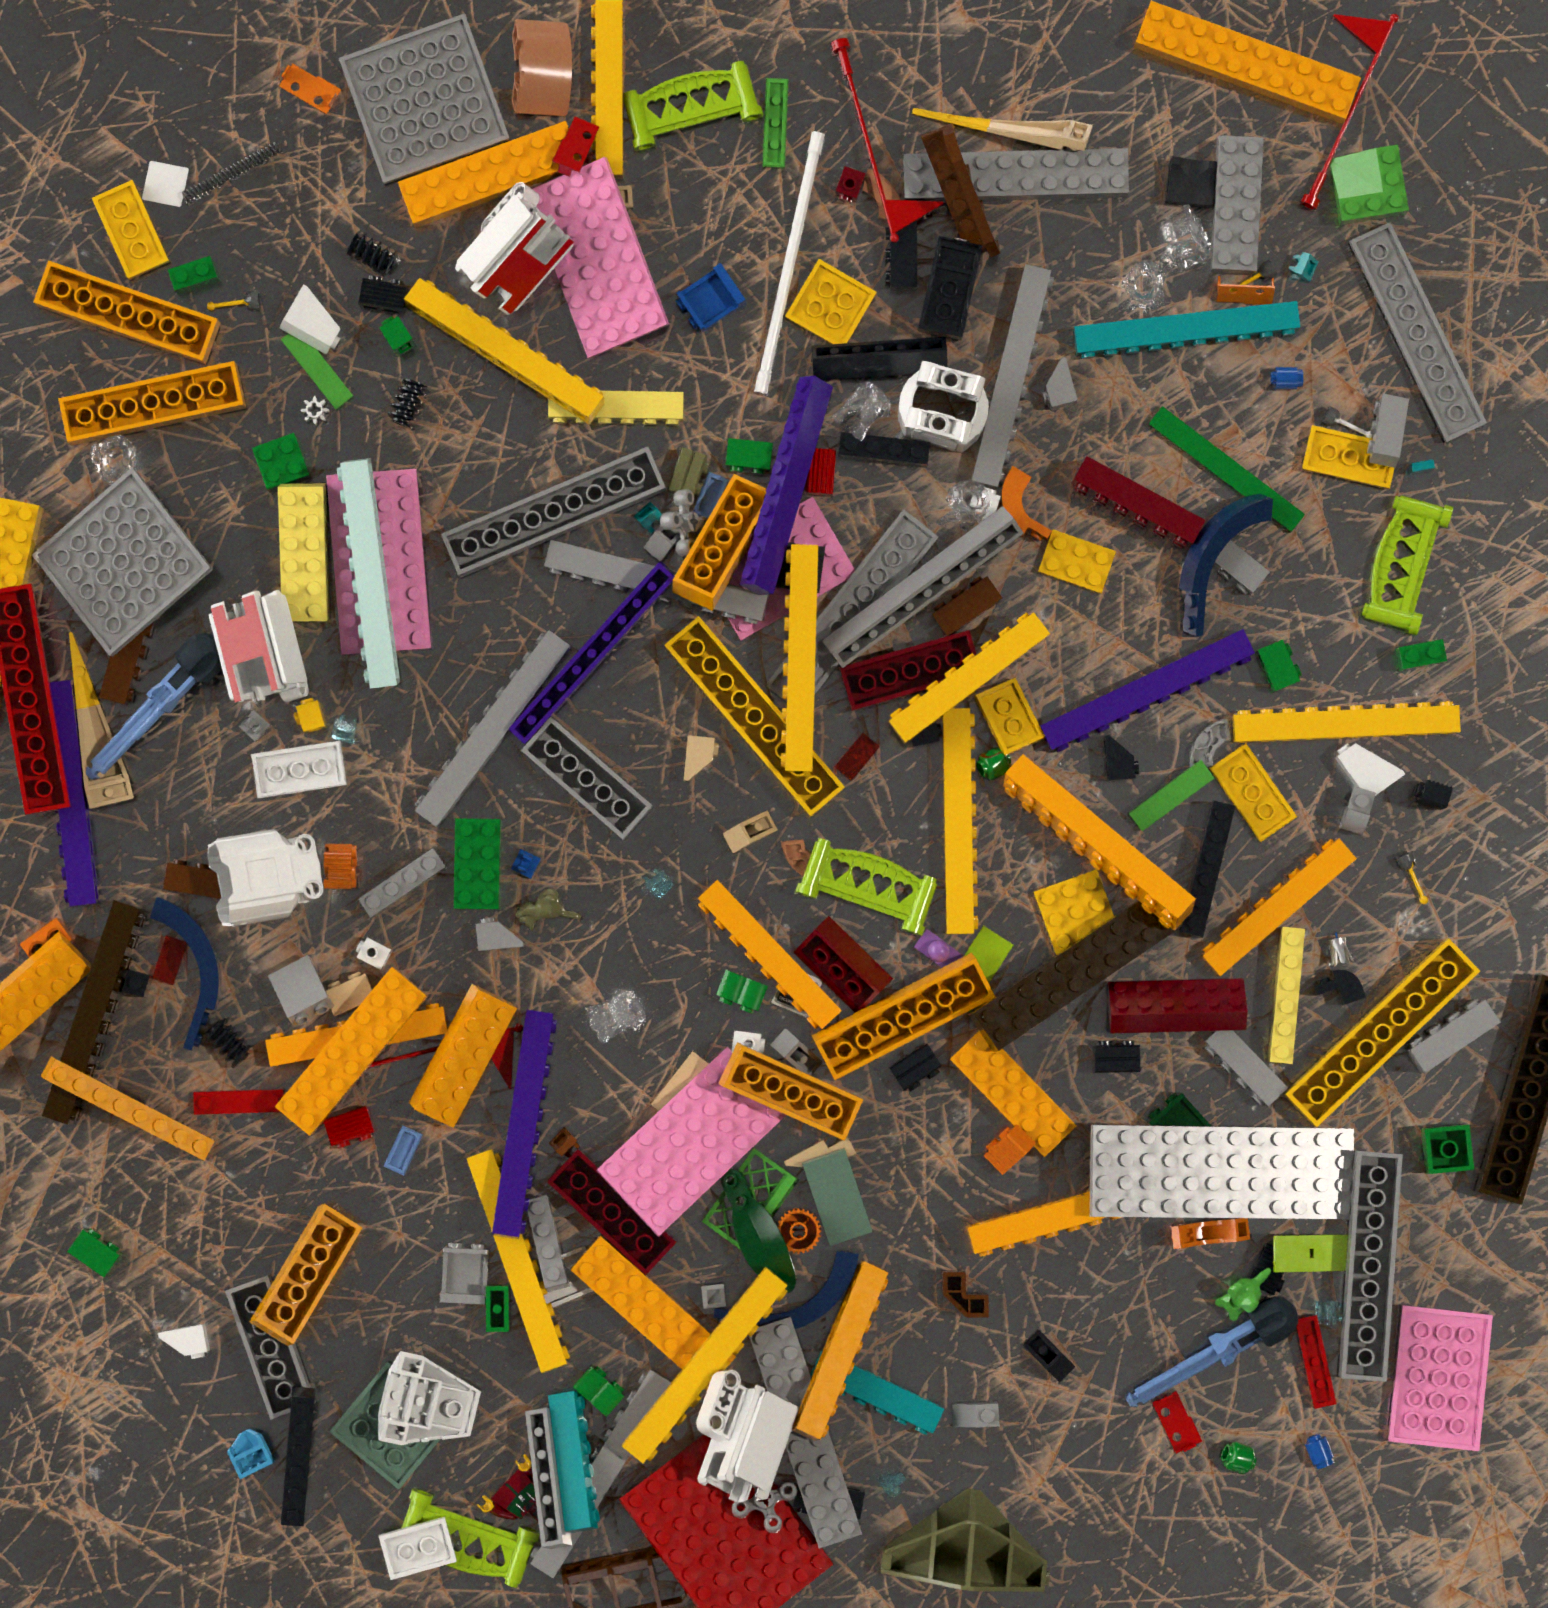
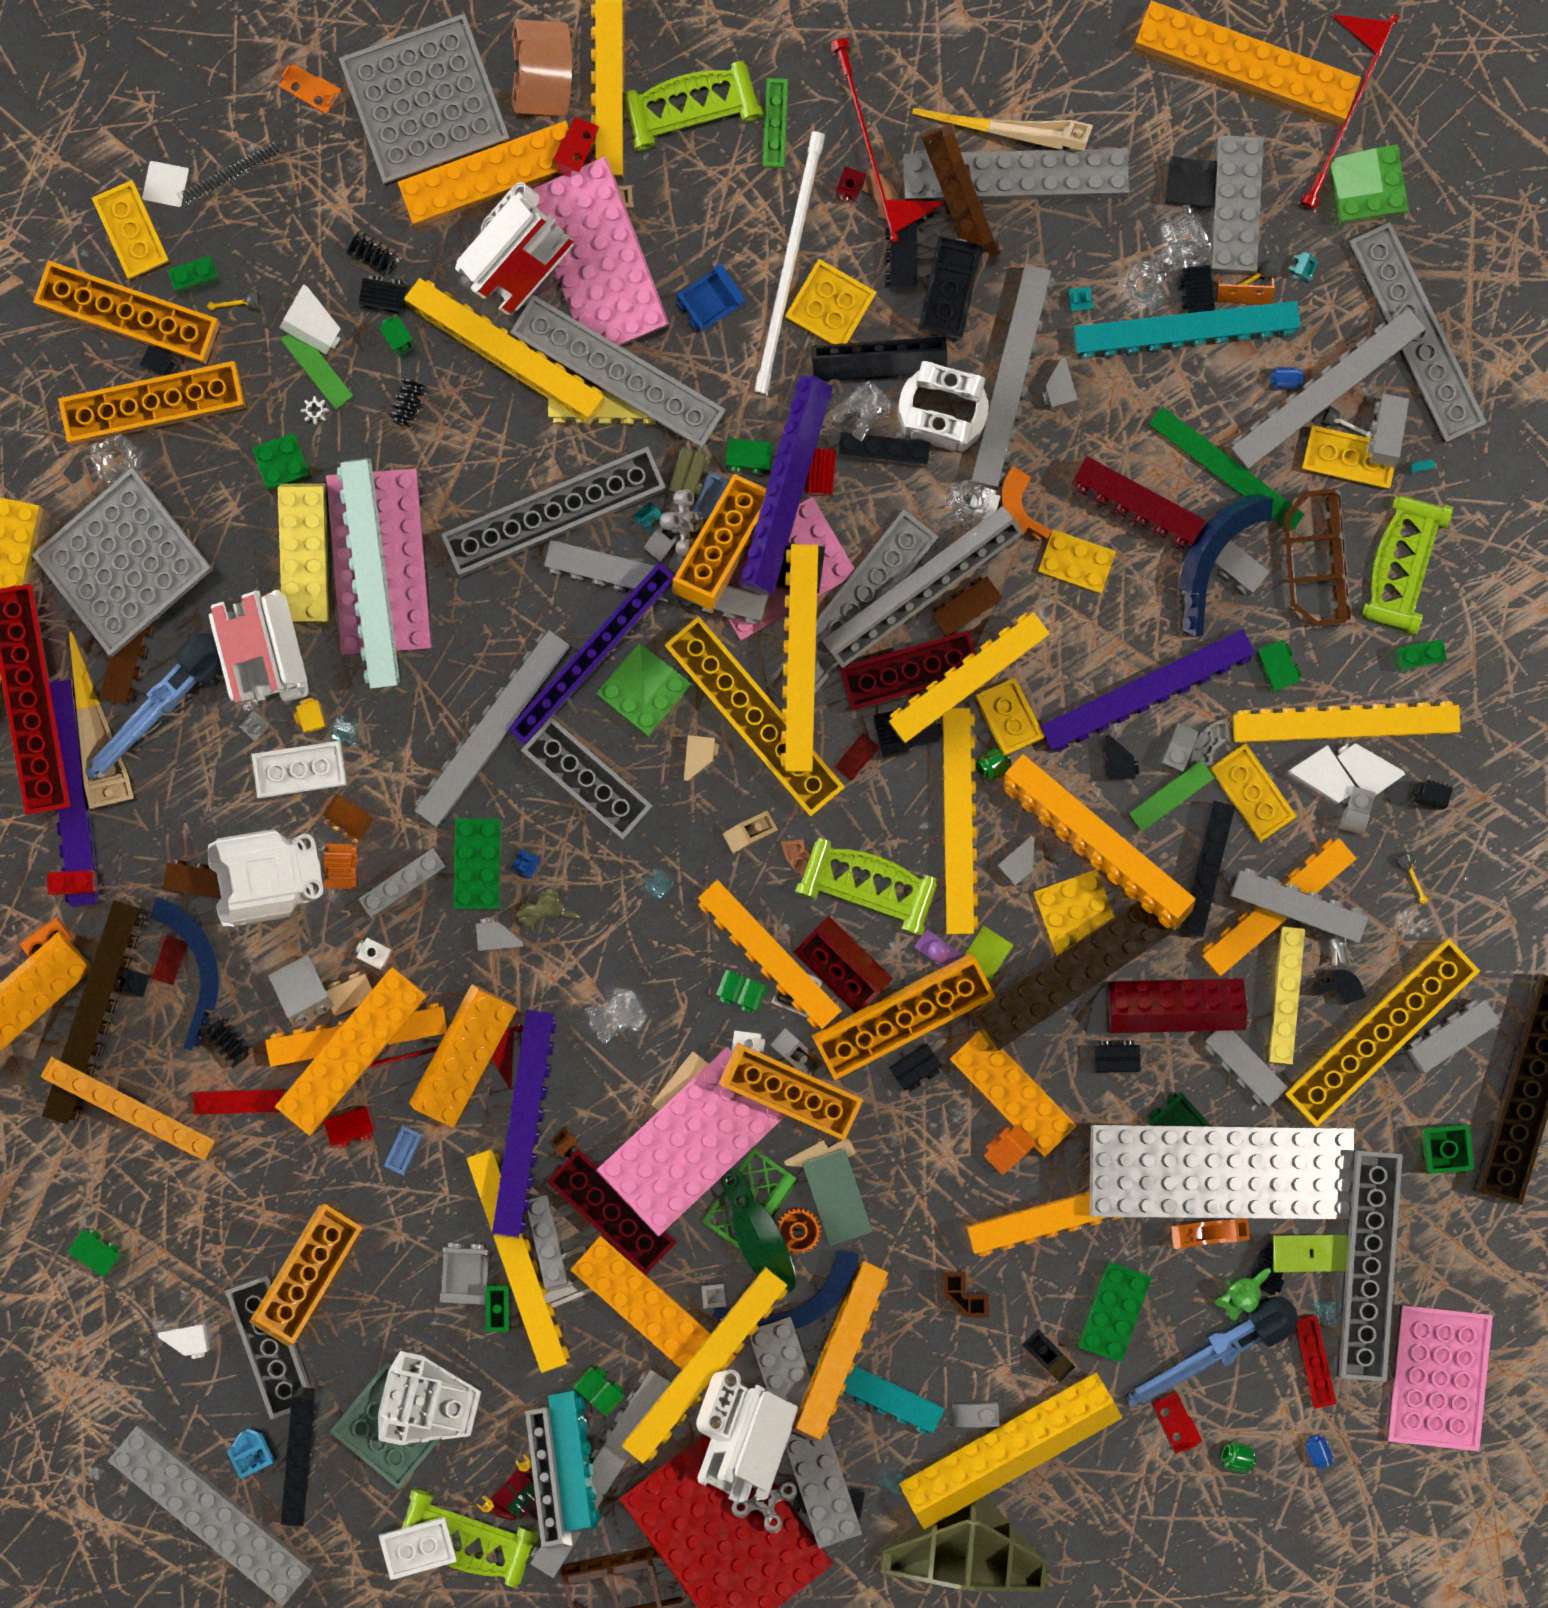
none -> red brick [47,870,97,895]
none -> light grey brick [108,1424,314,1606]
none -> black brick [139,345,177,377]
none -> clear orange brick [322,793,375,842]
none -> light grey plate [510,295,726,449]
none -> bright green slope [596,643,692,737]
none -> black brick [873,710,913,760]
none -> yellow brick [899,1372,1122,1530]
none -> light grey slope [997,836,1035,886]
none -> teal tile [1068,286,1094,313]
none -> green brick [1077,1260,1152,1363]
none -> light grey slope [1161,723,1199,773]
none -> black brick [1178,265,1215,313]
none -> light grey brick [1230,868,1369,943]
none -> light grey brick [1231,308,1426,470]
none -> reddish brown plate [1284,488,1352,627]
none -> white slope [1288,745,1355,804]

